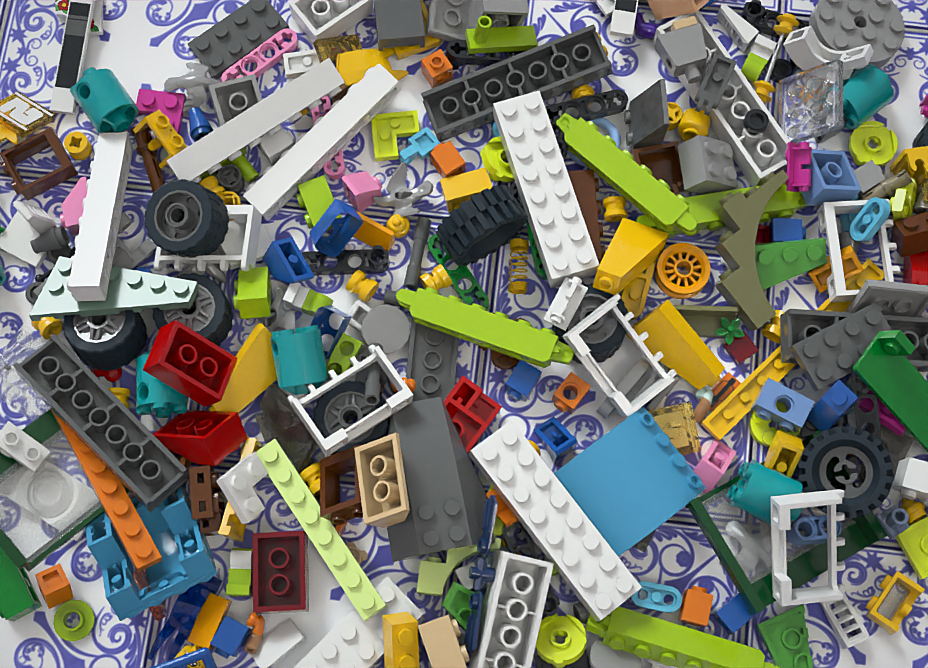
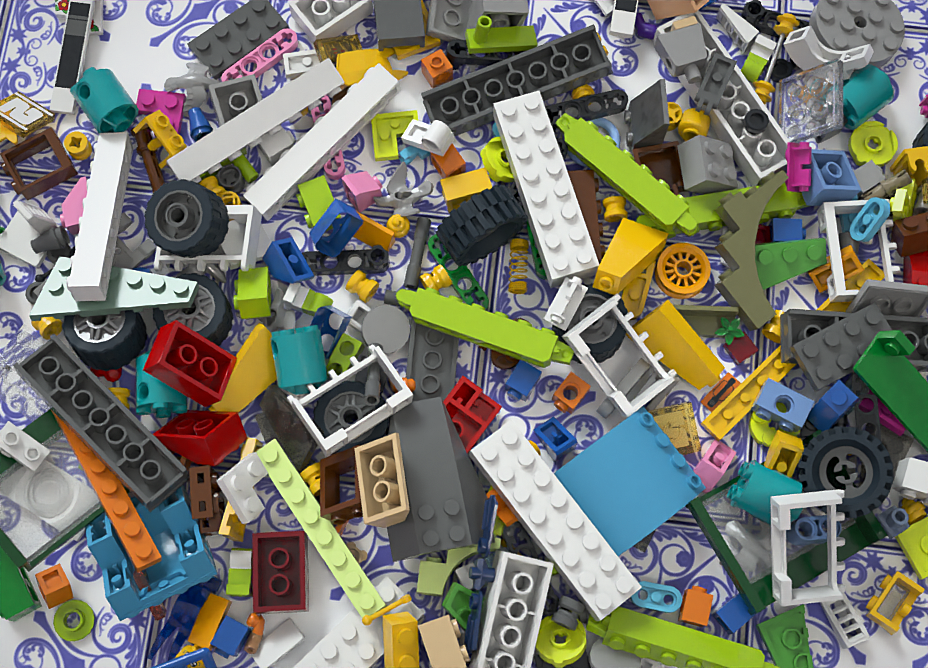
medium nougat arm [690,387,714,423] -> none
none -> yellow hinge [362,594,412,626]
none -> white plate [401,120,455,156]
none -> dark grey wheel [551,595,586,631]

